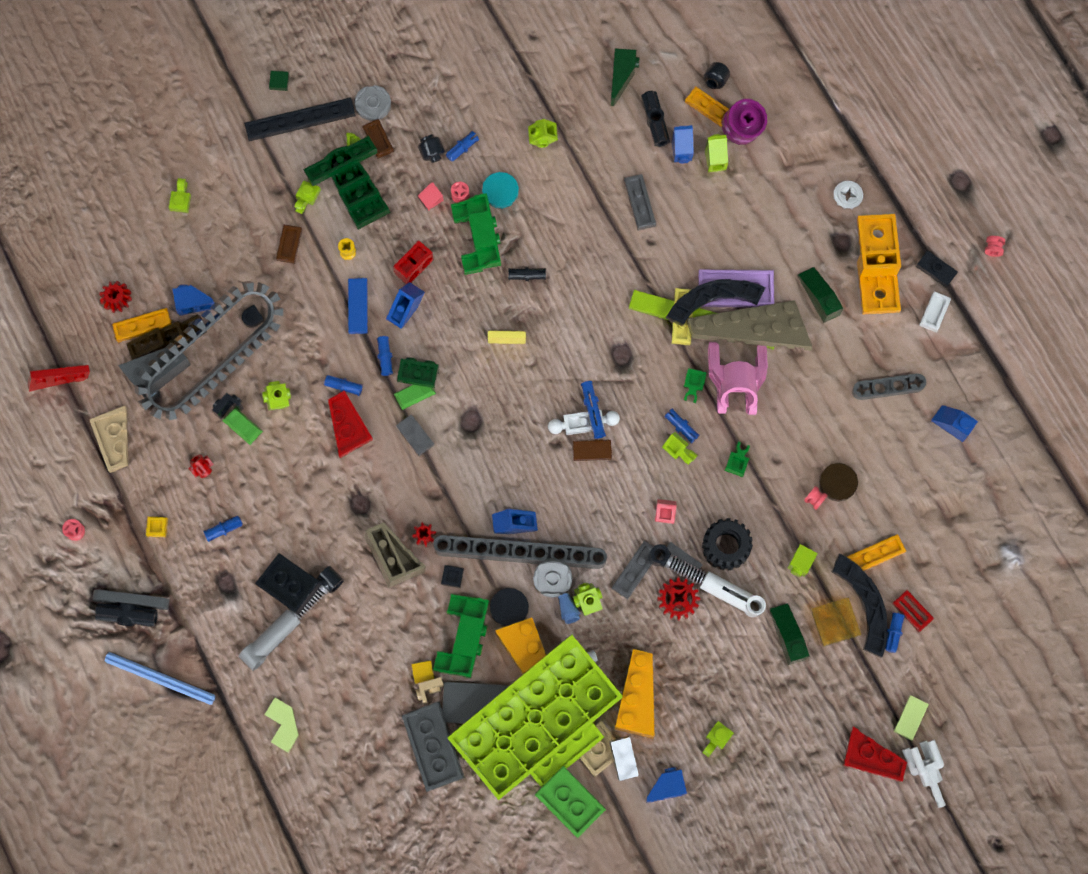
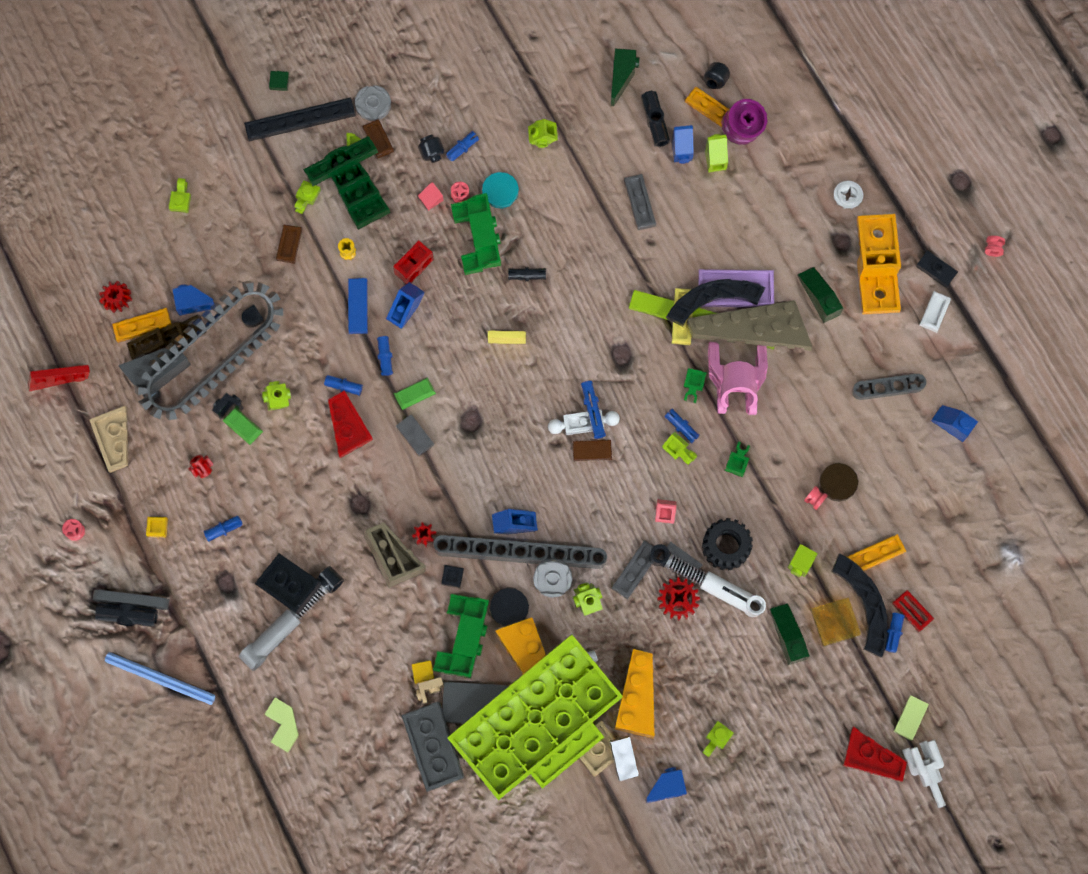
dark green bracket [397,357,439,388] -> none
bright green tile [535,765,606,838] -> none
medium blue cone [558,593,580,624] -> none

